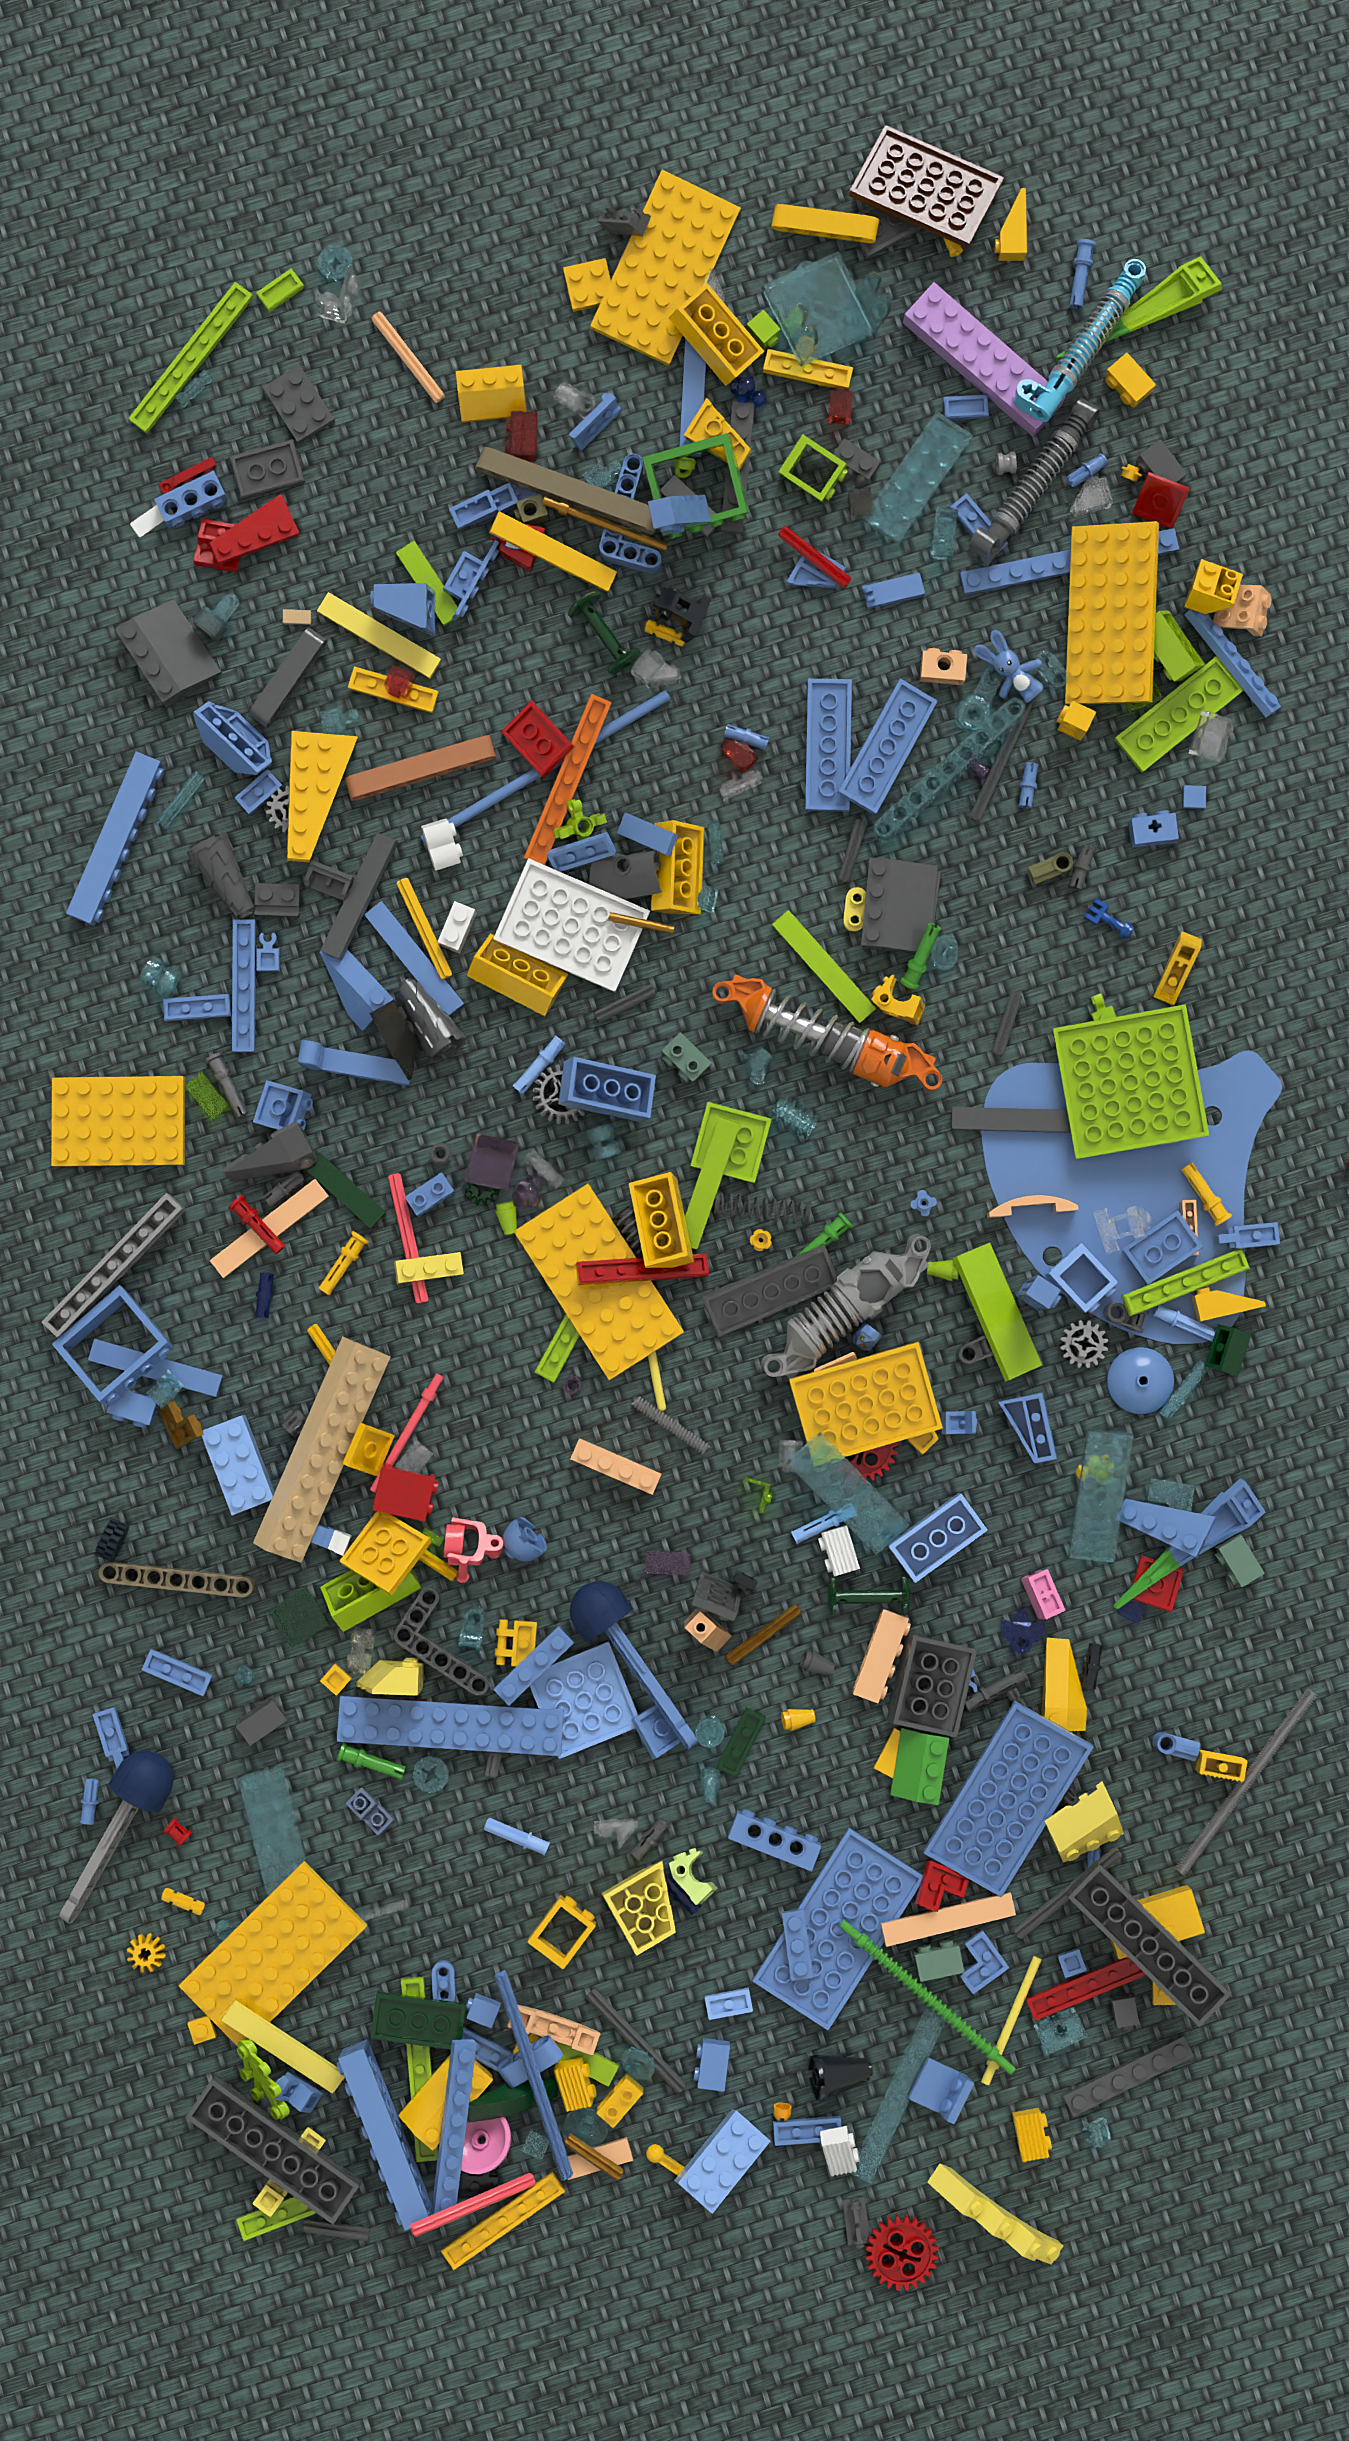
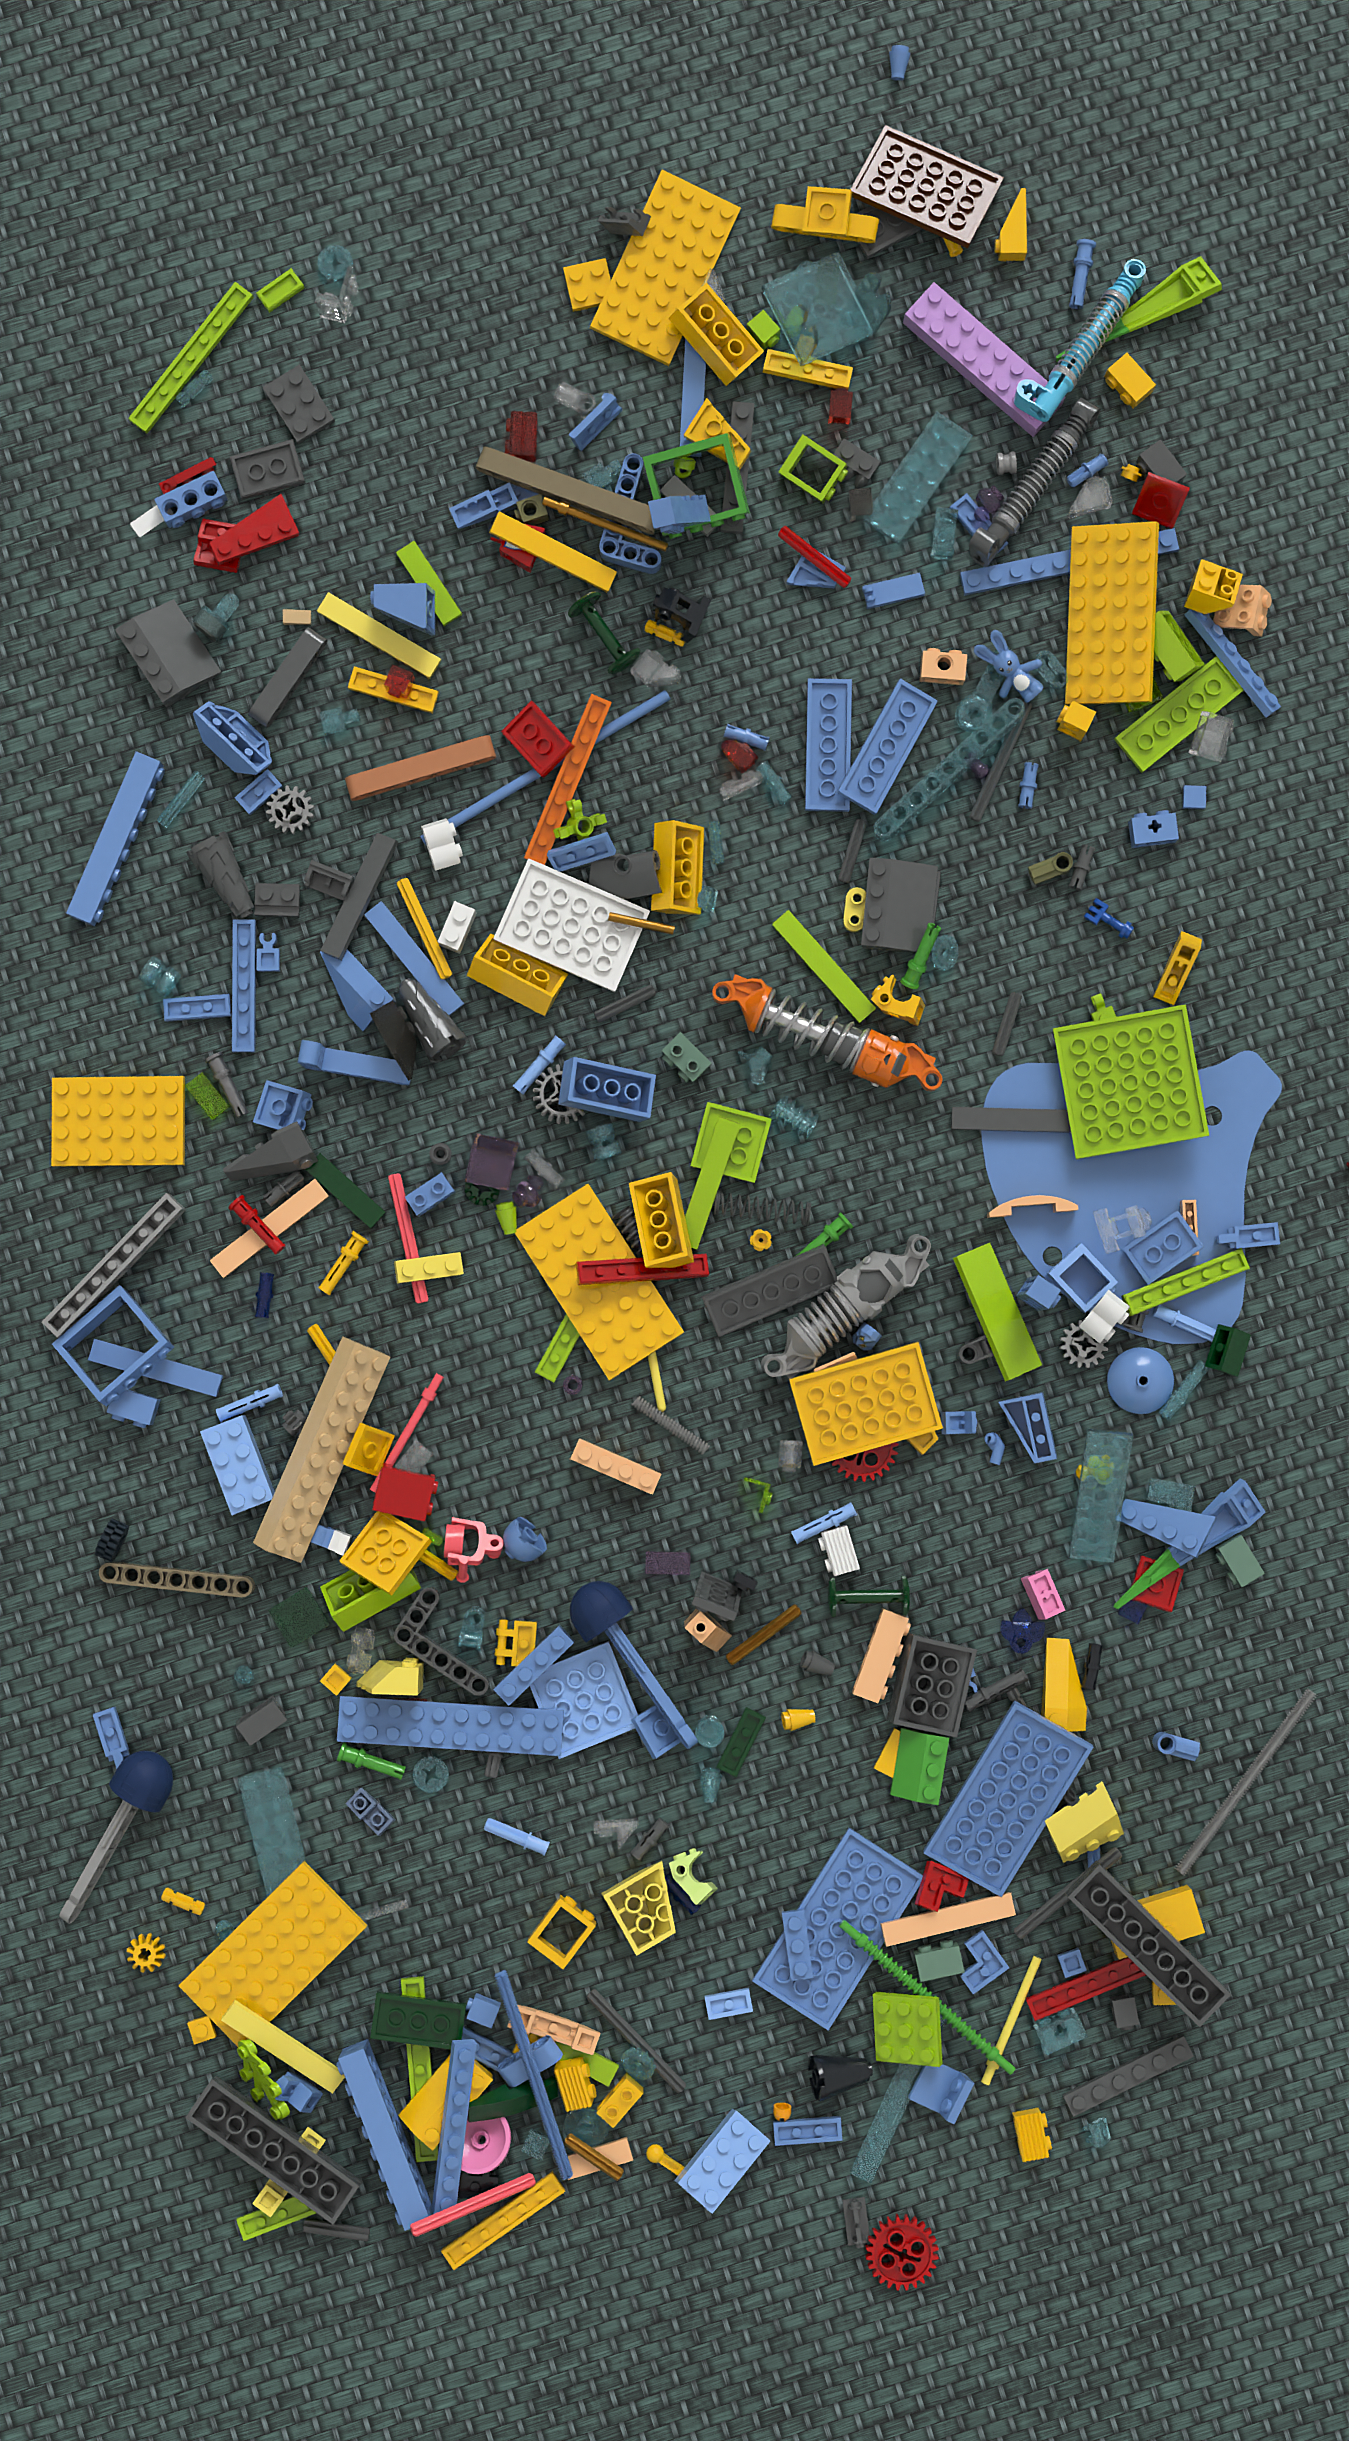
medium blue axle [80,1778,99,1825] -> none
medium blue plate [142,1649,213,1696] -> none
clear light blue brick [146,1370,184,1409] -> none
pearl gold plate [157,1400,204,1449] -> none
red bush [162,1817,192,1847] -> none
yellow wing [287,731,358,862] -> none
light nougat axle [372,312,444,403] -> none
medium blue plate [432,1960,456,2002] -> none
medium blue bracket [443,540,499,621] -> none
yellow slope [456,365,527,423] -> none
medium blue tile [617,813,678,856] -> none
medium blue brick [693,2038,730,2092] -> none
medium blue brick [727,1809,821,1871] -> none
clear blue animal [731,376,767,407] -> none
clear light blue plate [787,1432,909,1555] -> none
white brick [820,2126,860,2177] -> none
light blue brick [887,1493,987,1583] -> none
medium blue plate [910,1190,937,1216] -> none
lime cone [927,1260,959,1281] -> none
light yellow arch [927,2164,1063,2264] -> none
medium blue tile [943,394,989,421] -> none
yellow pin [1181,1162,1233,1226] -> none
yellow slope [1191,1287,1266,1322] -> none
yellow brick [1195,1750,1247,1783] -> none
none -> light blue pin [216,1384,283,1422]
none -> clear light blue pin [756,761,793,805]
none -> yellow plate [802,186,852,237]
none -> lime plate [873,1992,942,2067]
none -> medium blue cone [889,45,911,81]
none -> clear purple animal [974,485,1005,522]
none -> medium blue arm [984,1432,1005,1465]
none -> white brick [1079,1290,1130,1343]

